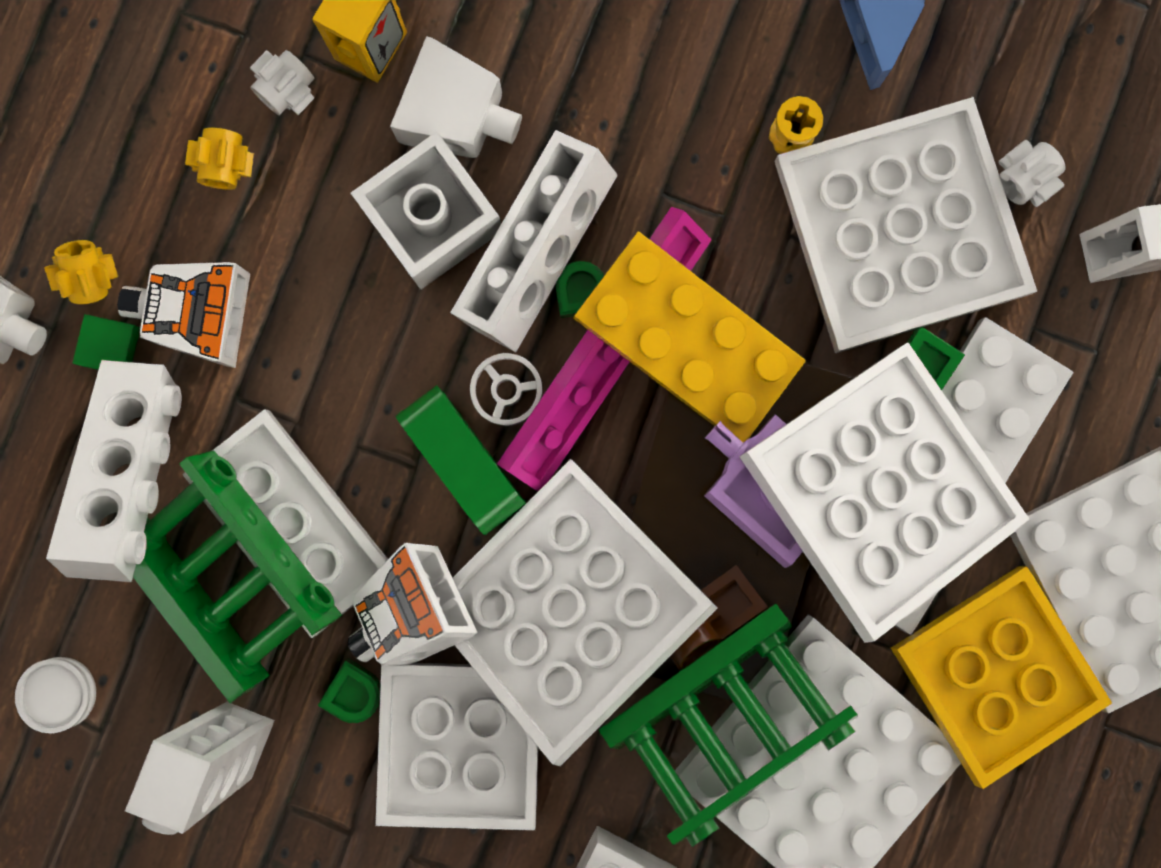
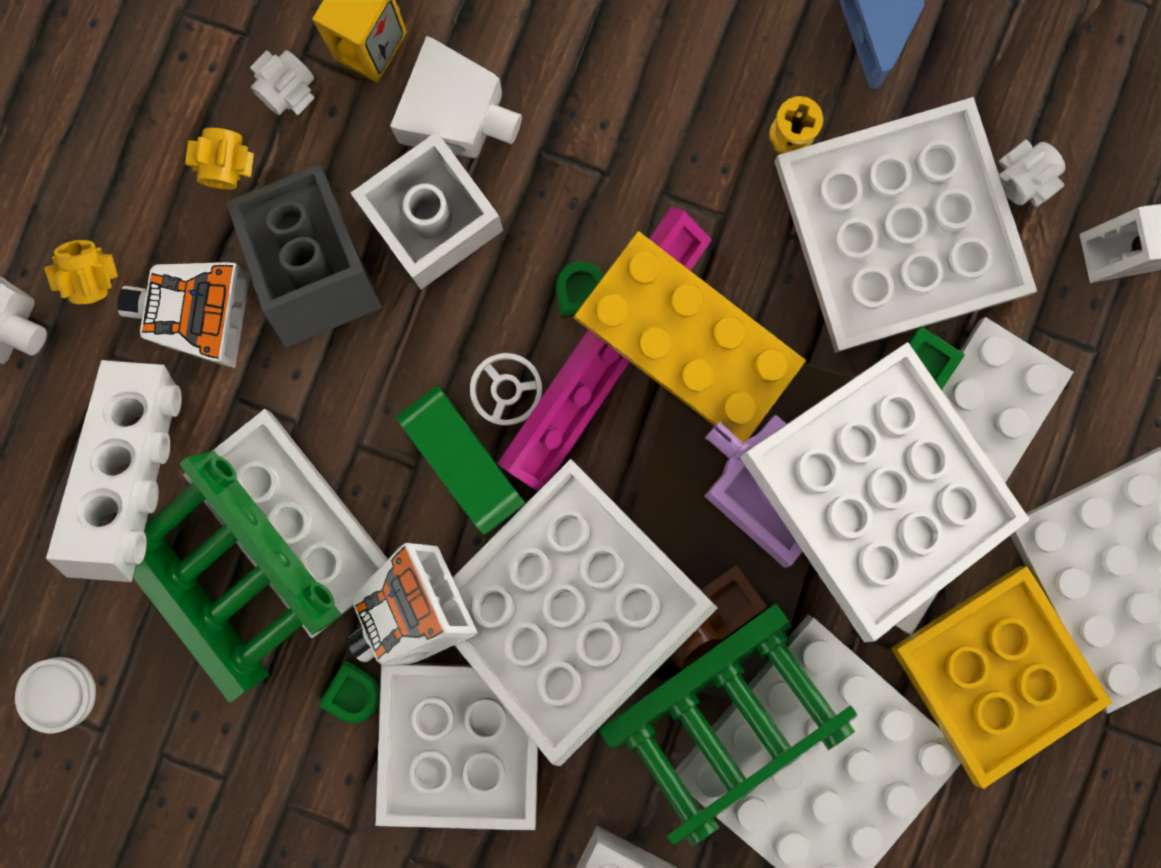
green tile [72,314,141,370] -> none
white brick [125,702,275,835] -> none
white brick [450,130,618,352] -> none
none -> dark grey slope [226,164,382,348]

